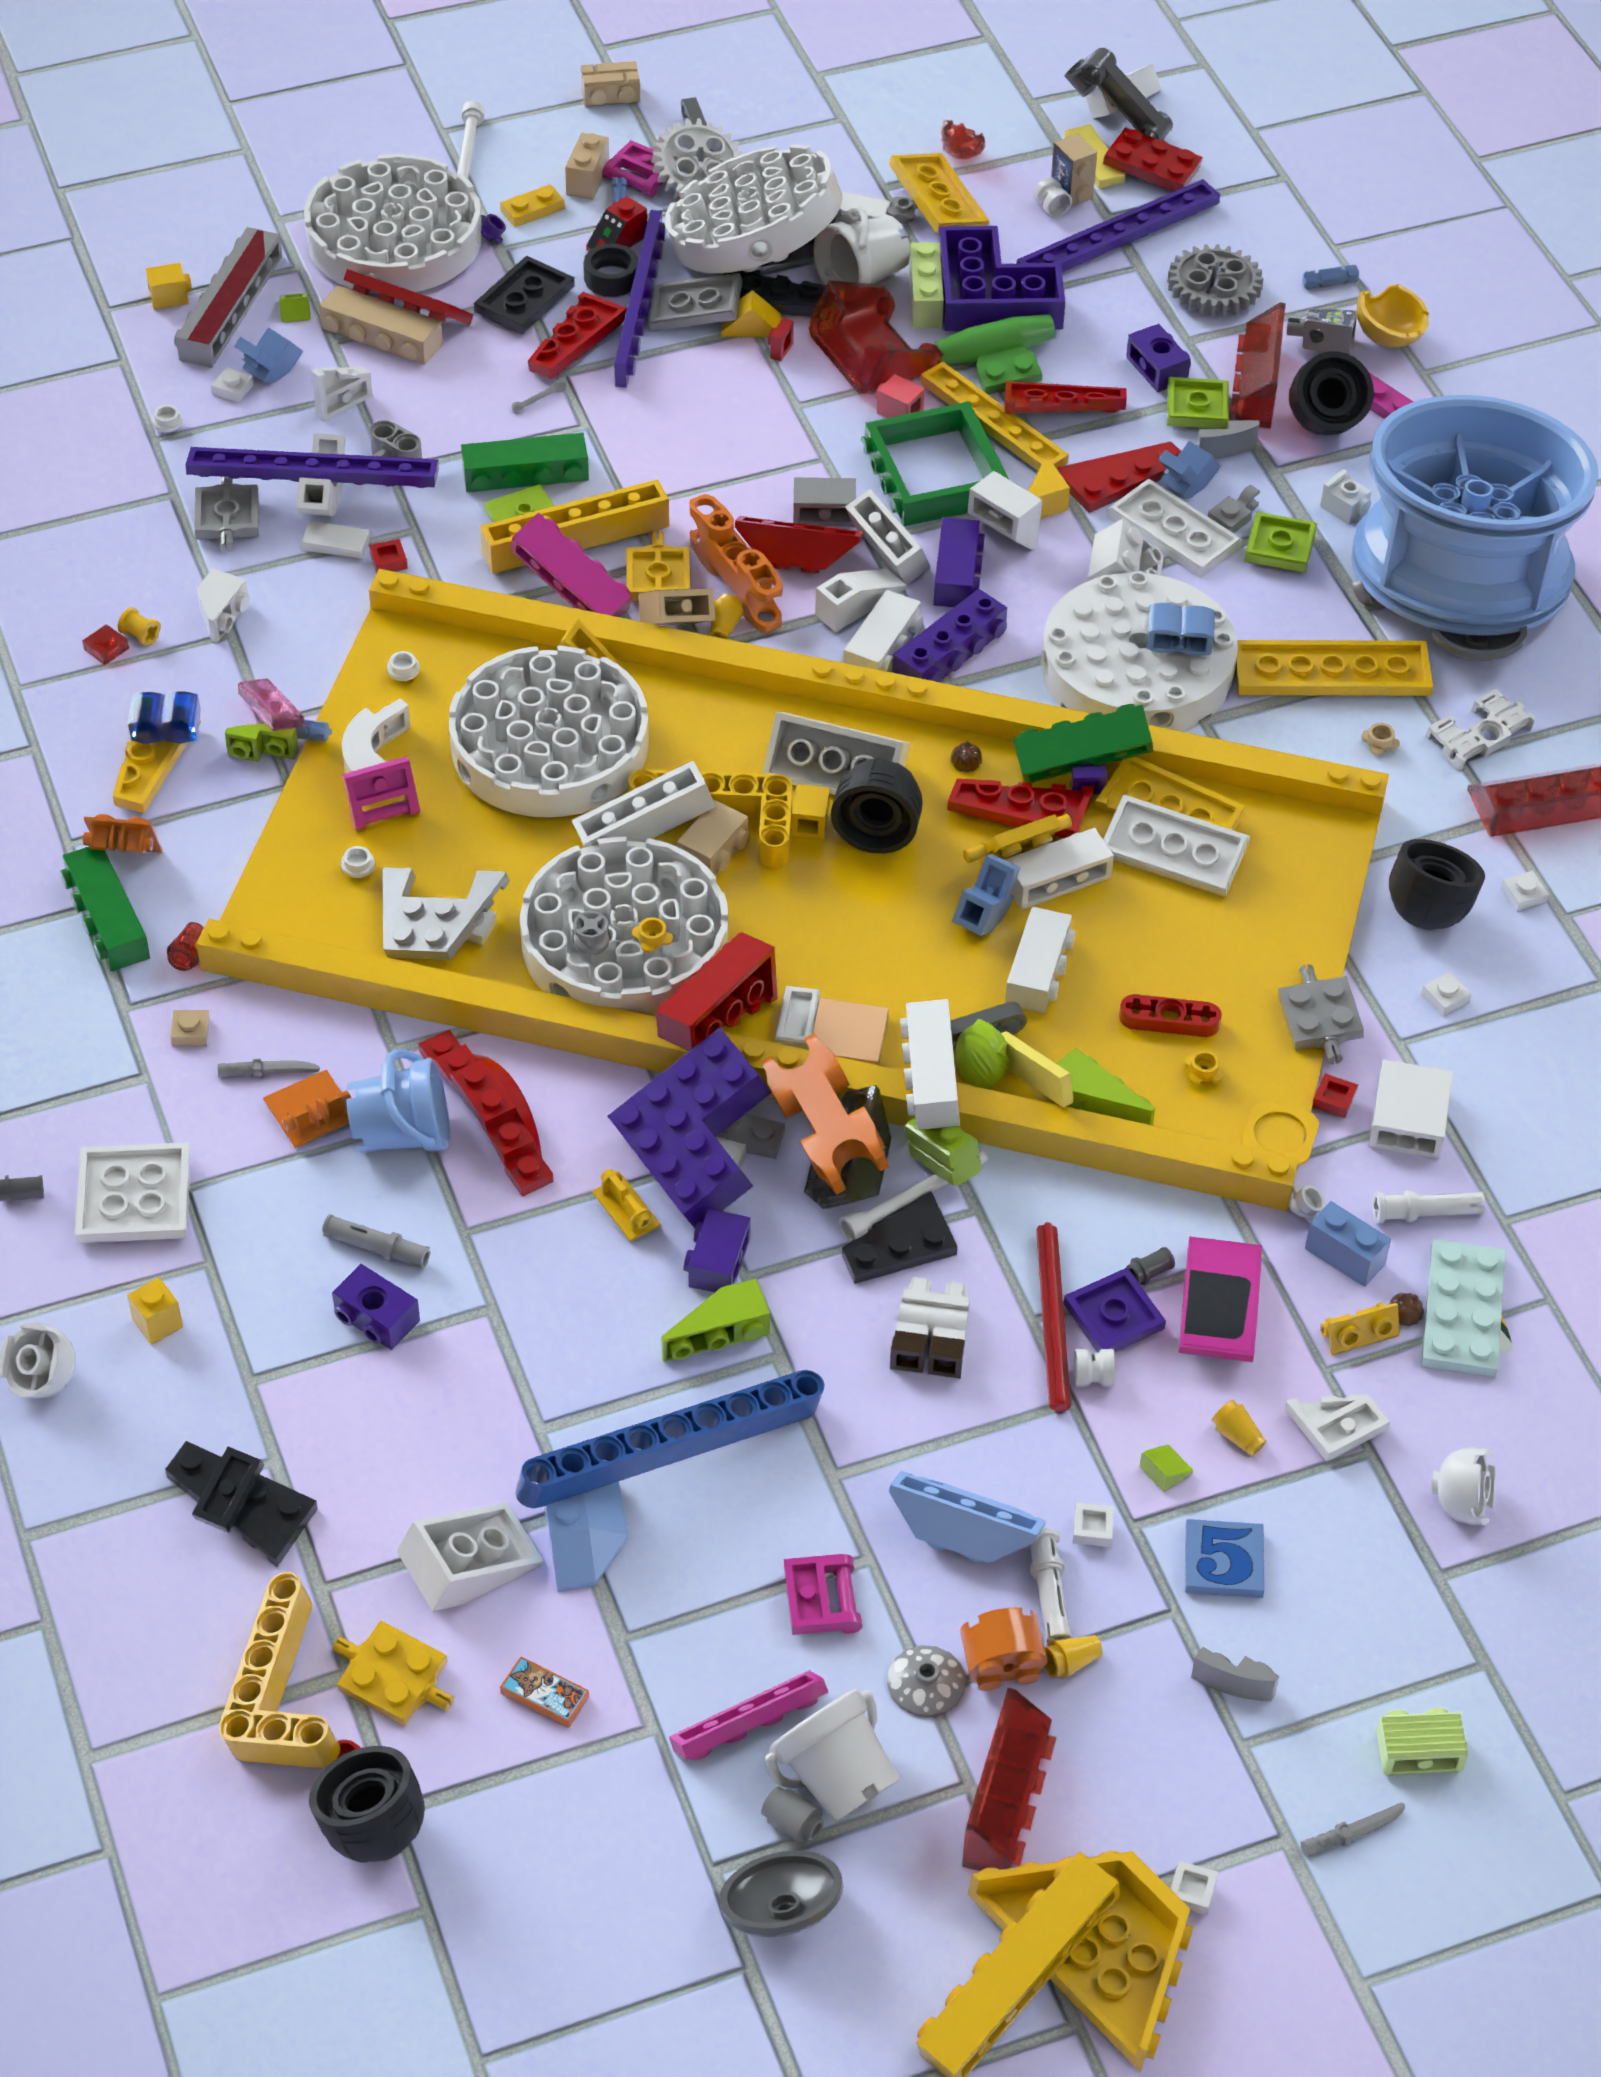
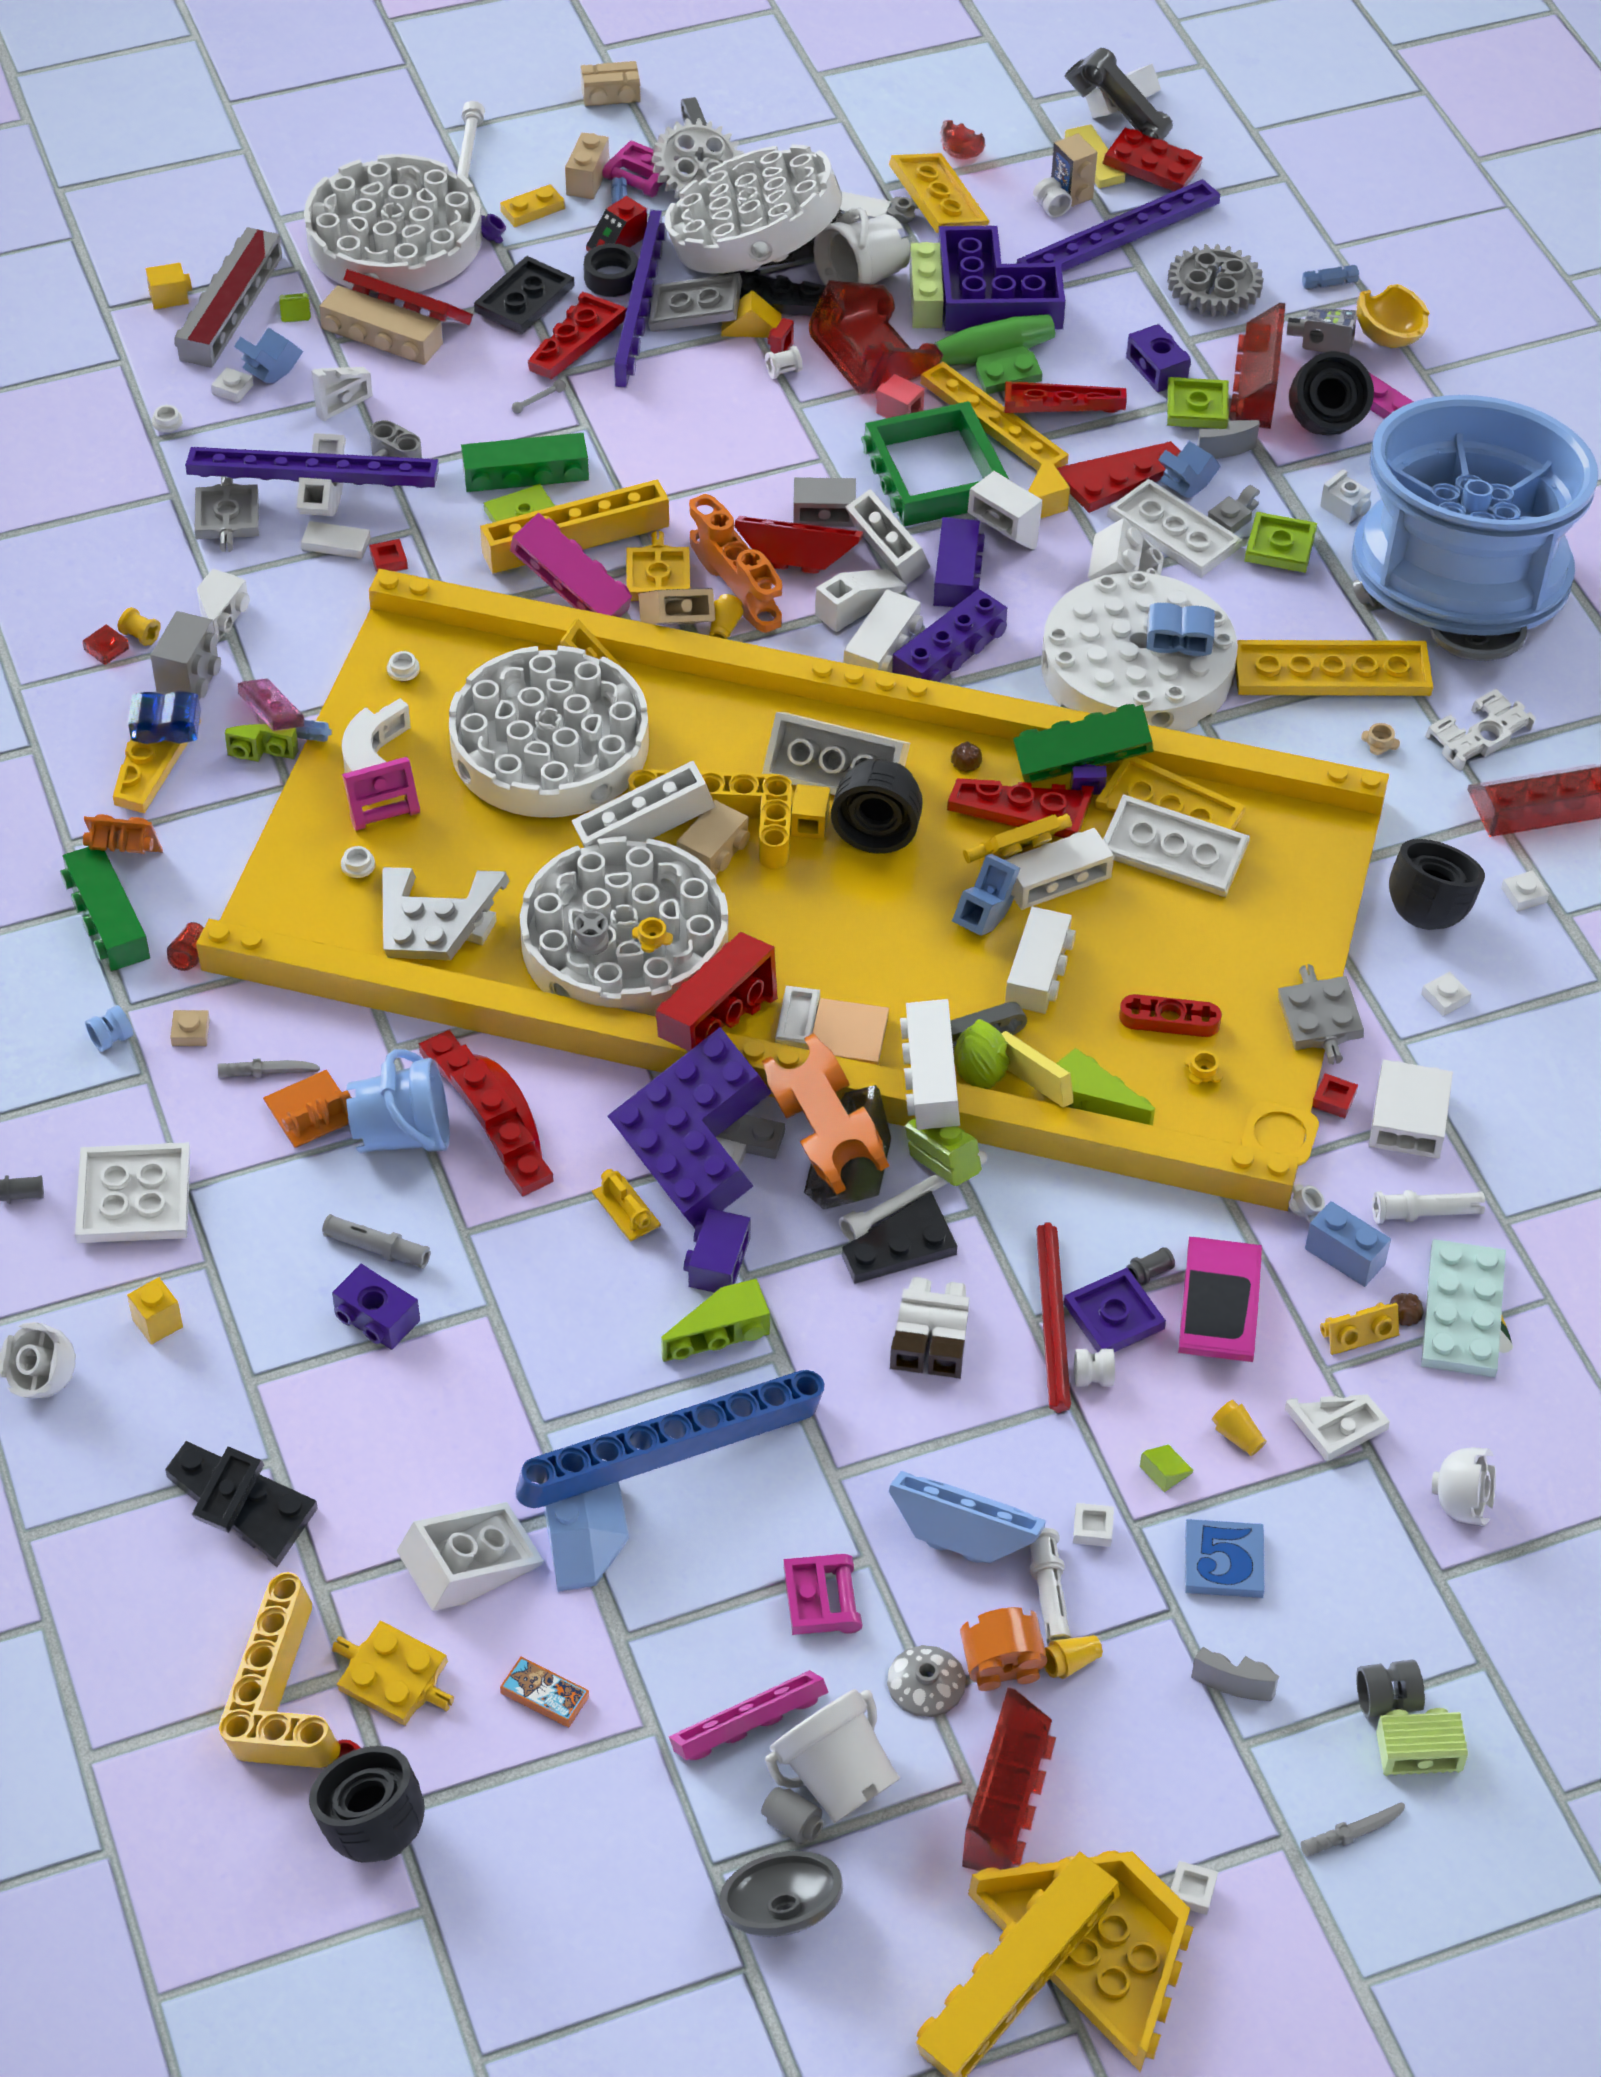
none -> light blue wheel [85,1005,134,1052]
none -> light grey brick [150,611,221,710]
none -> white bush [765,345,803,379]
none -> dark grey wheel [1356,1659,1425,1718]

